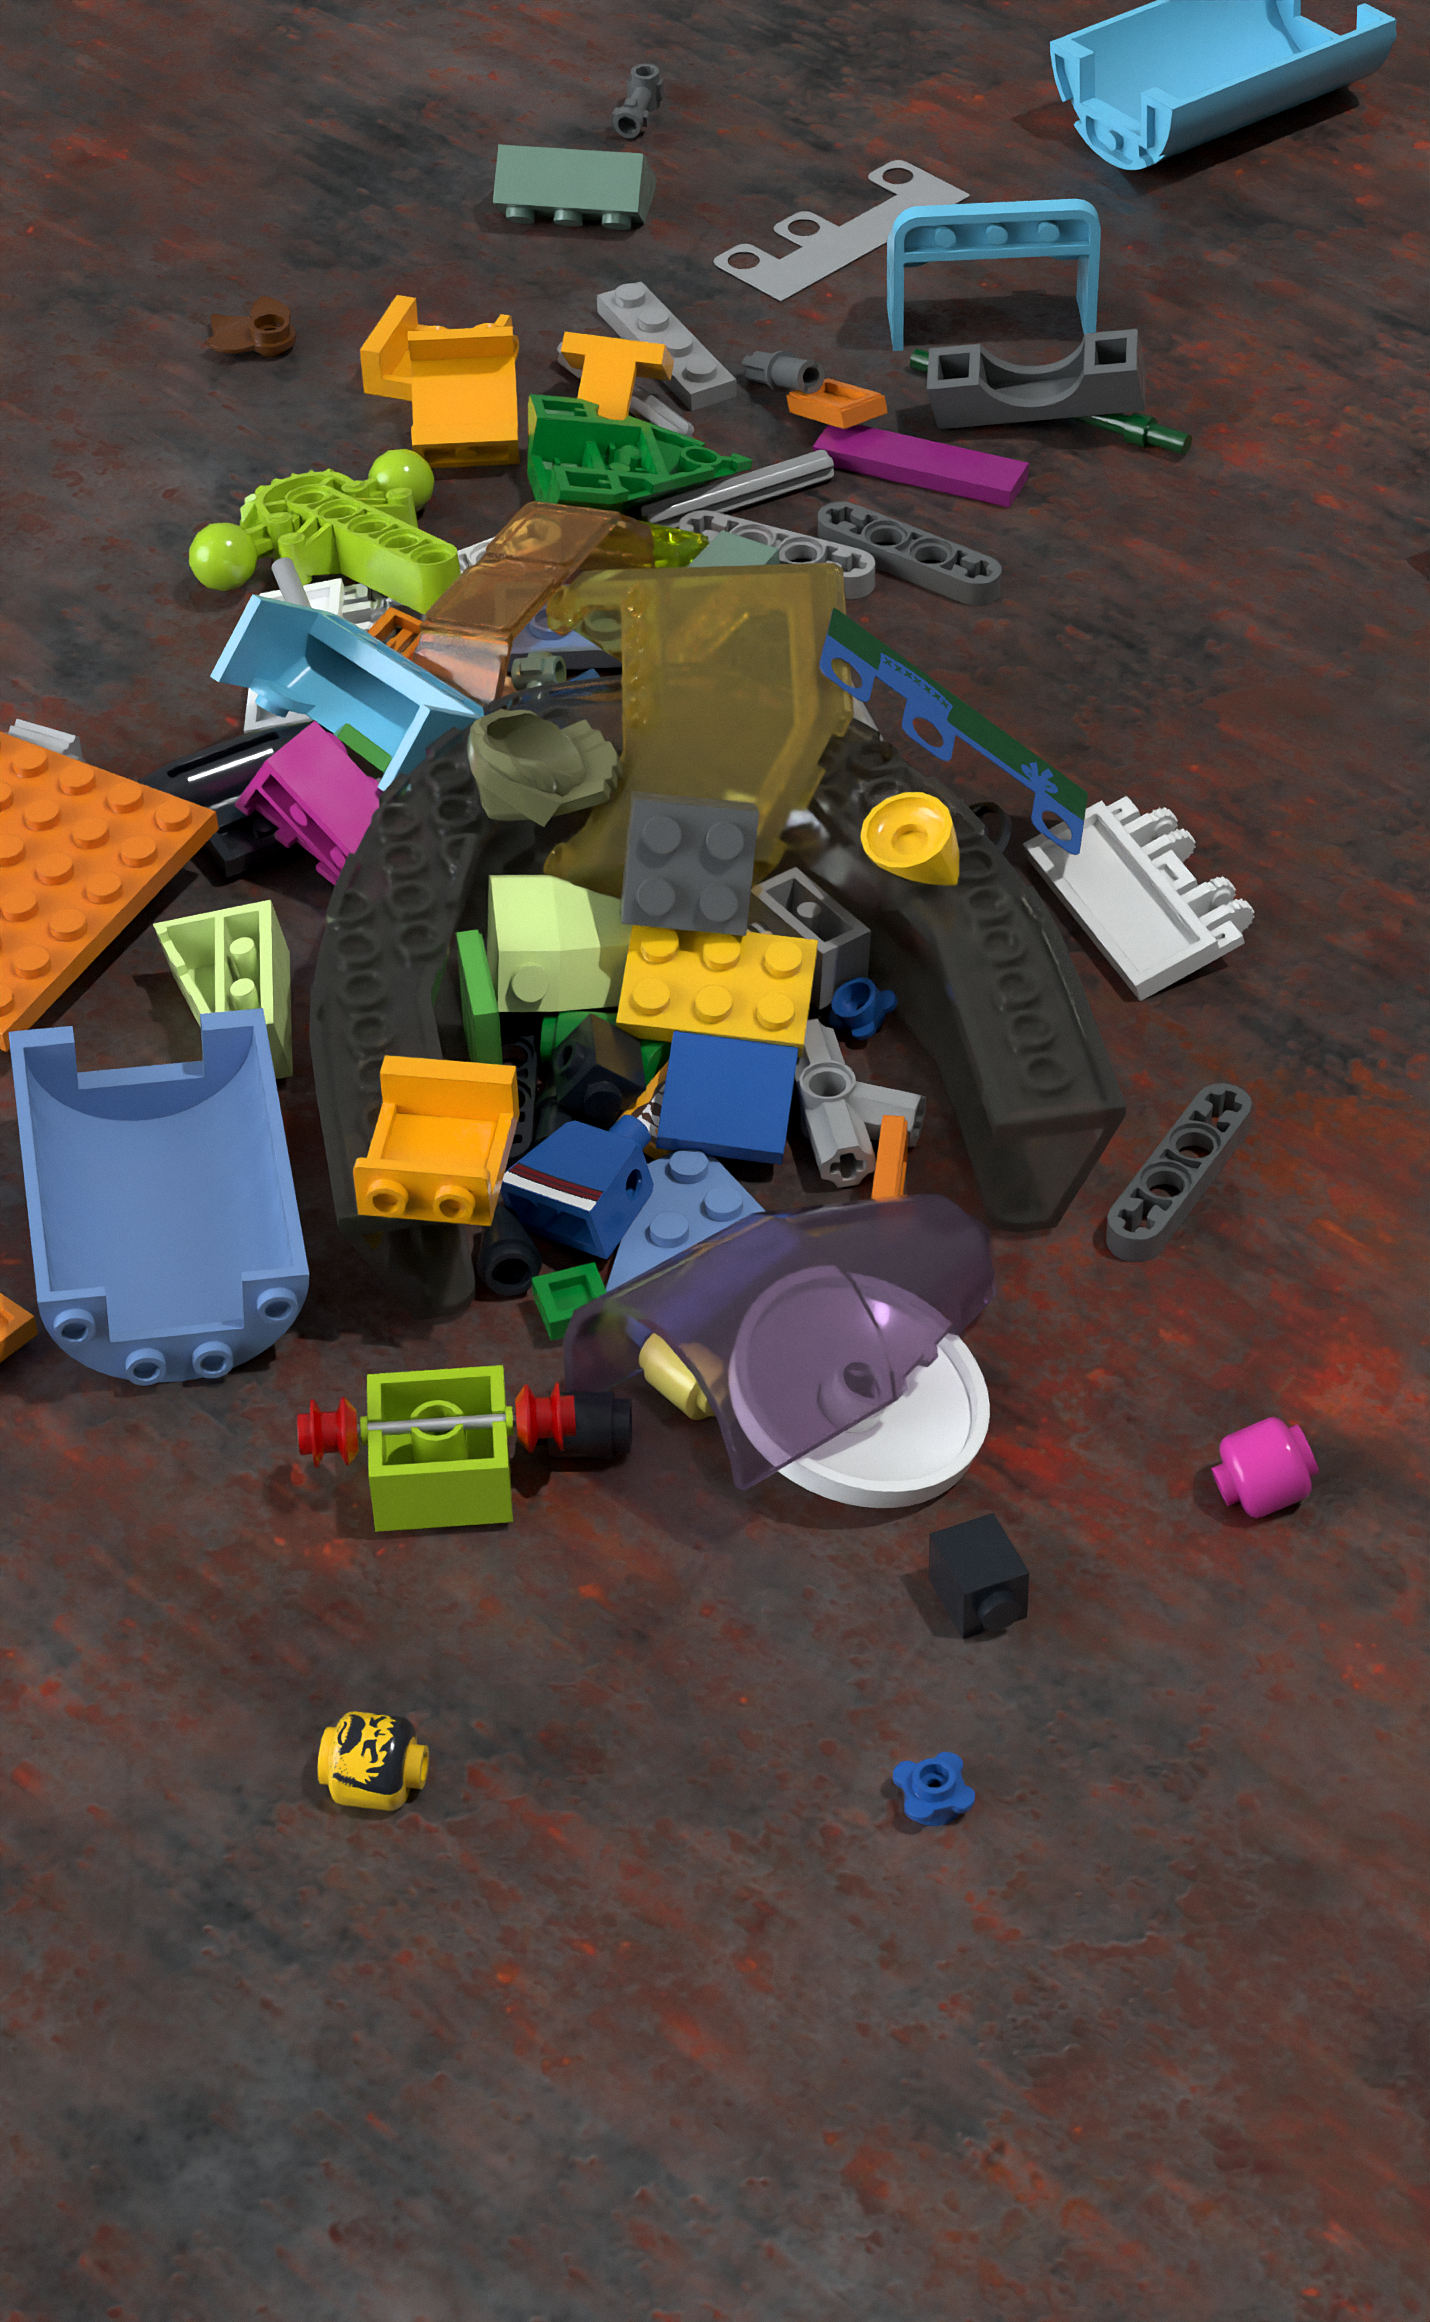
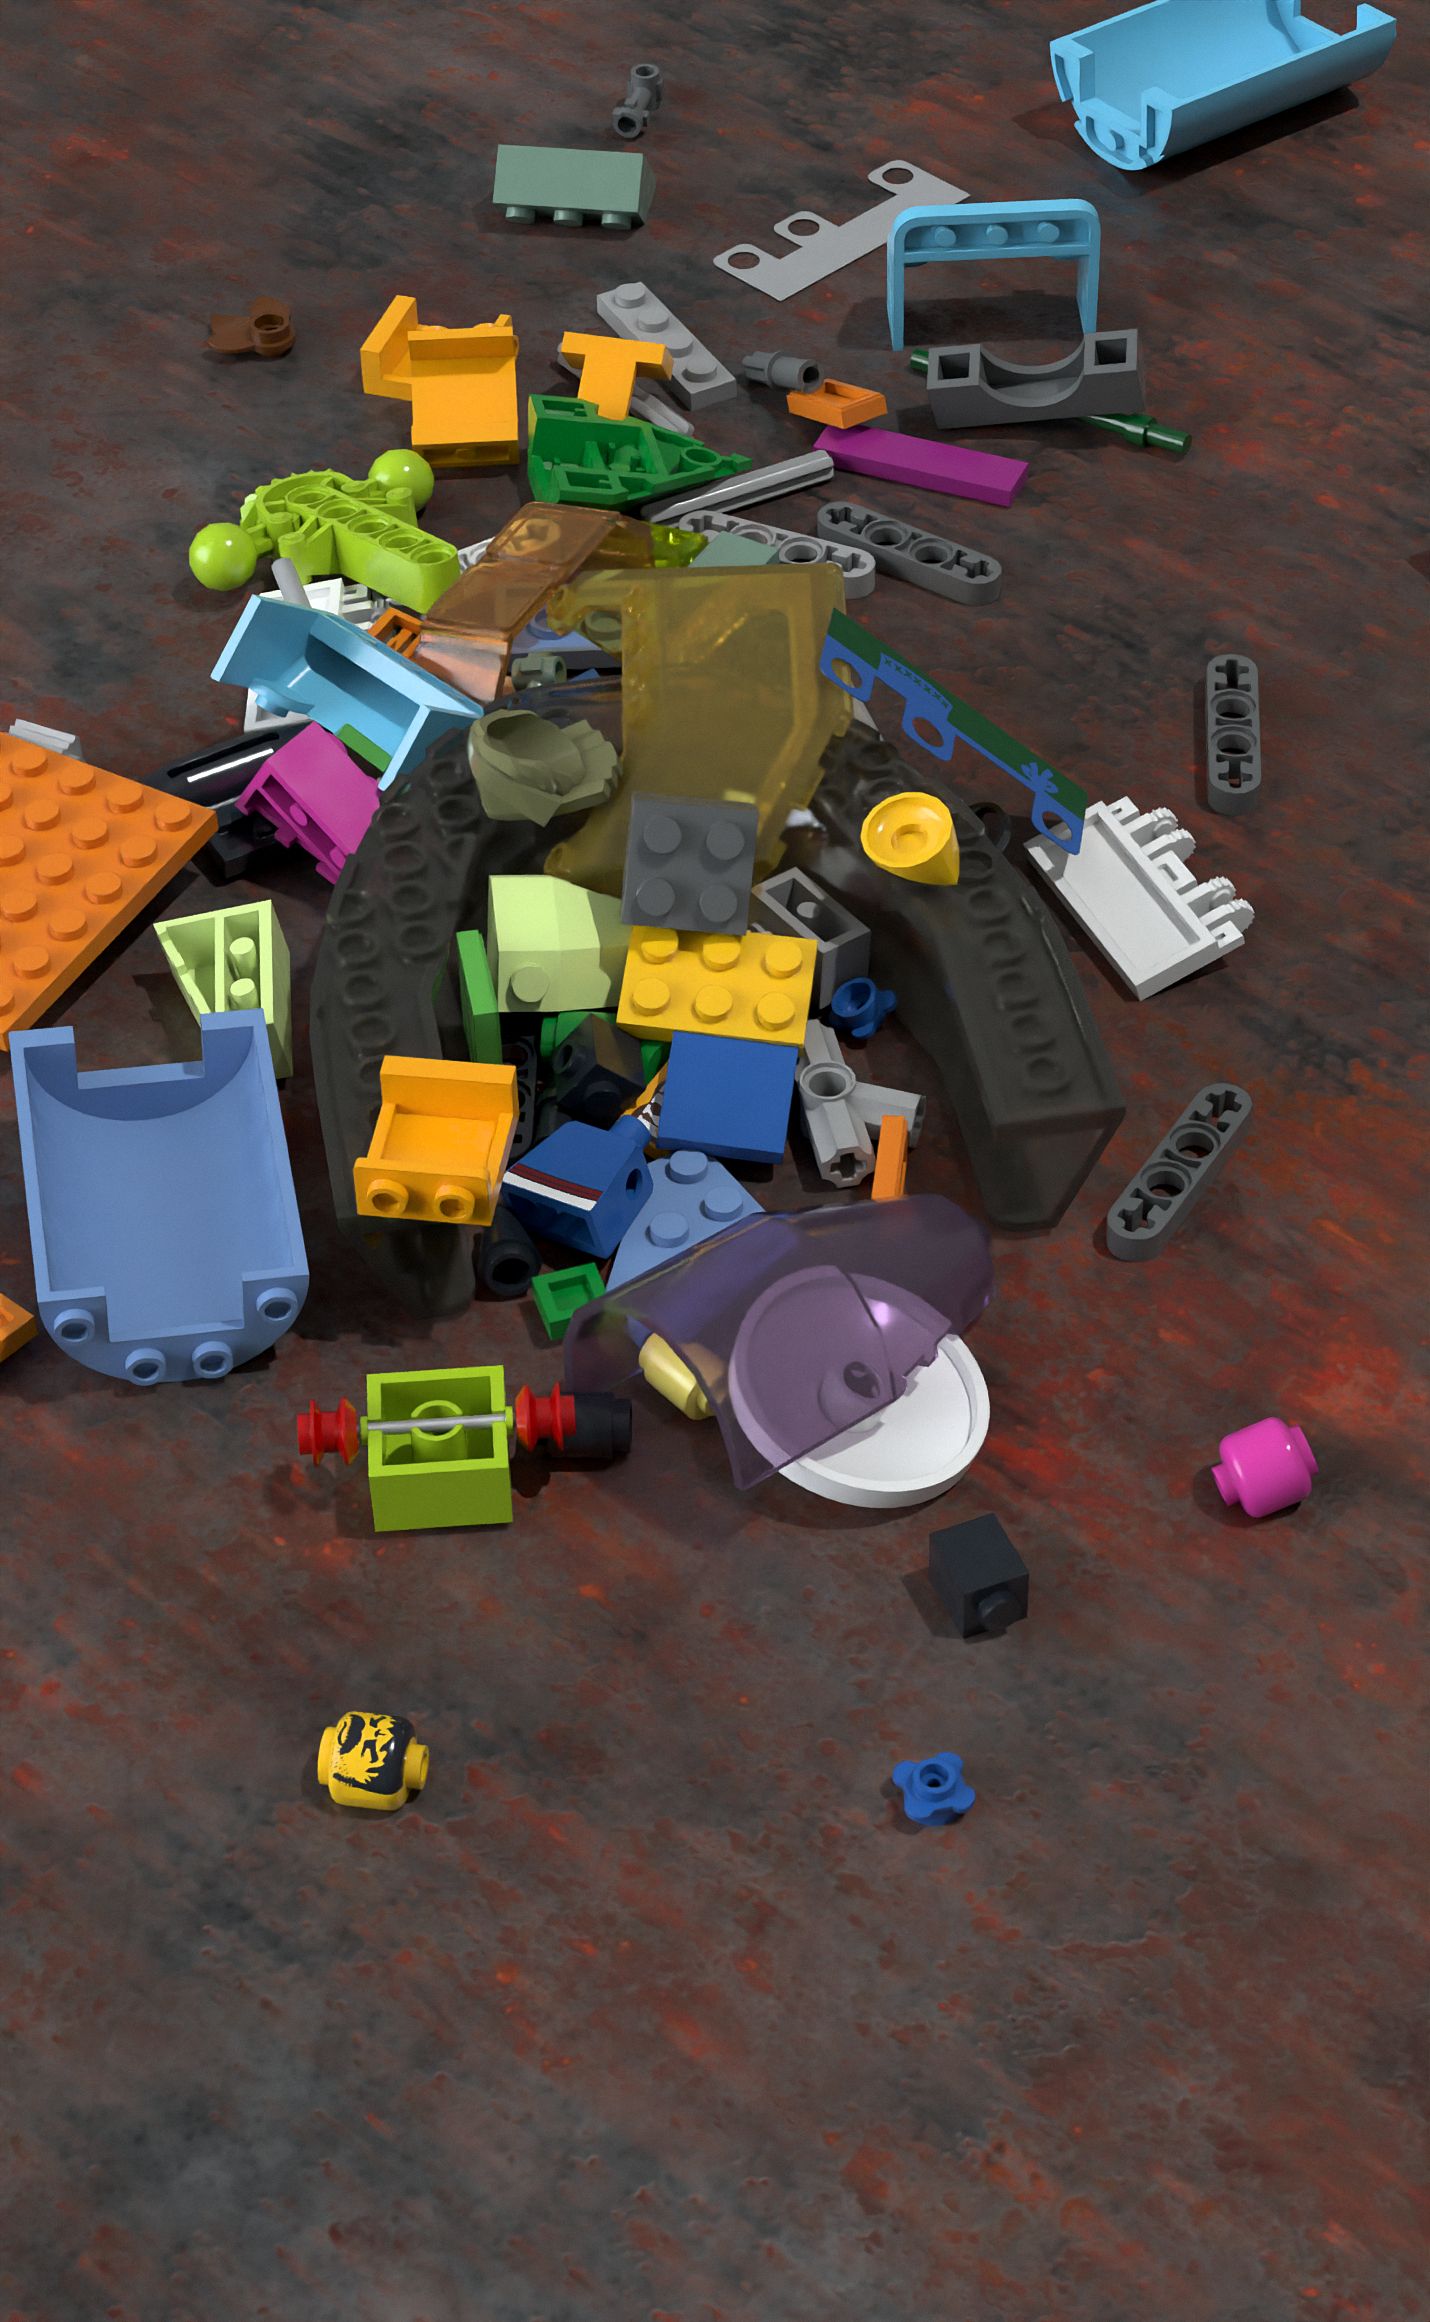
none -> dark grey beam [1205,654,1261,816]

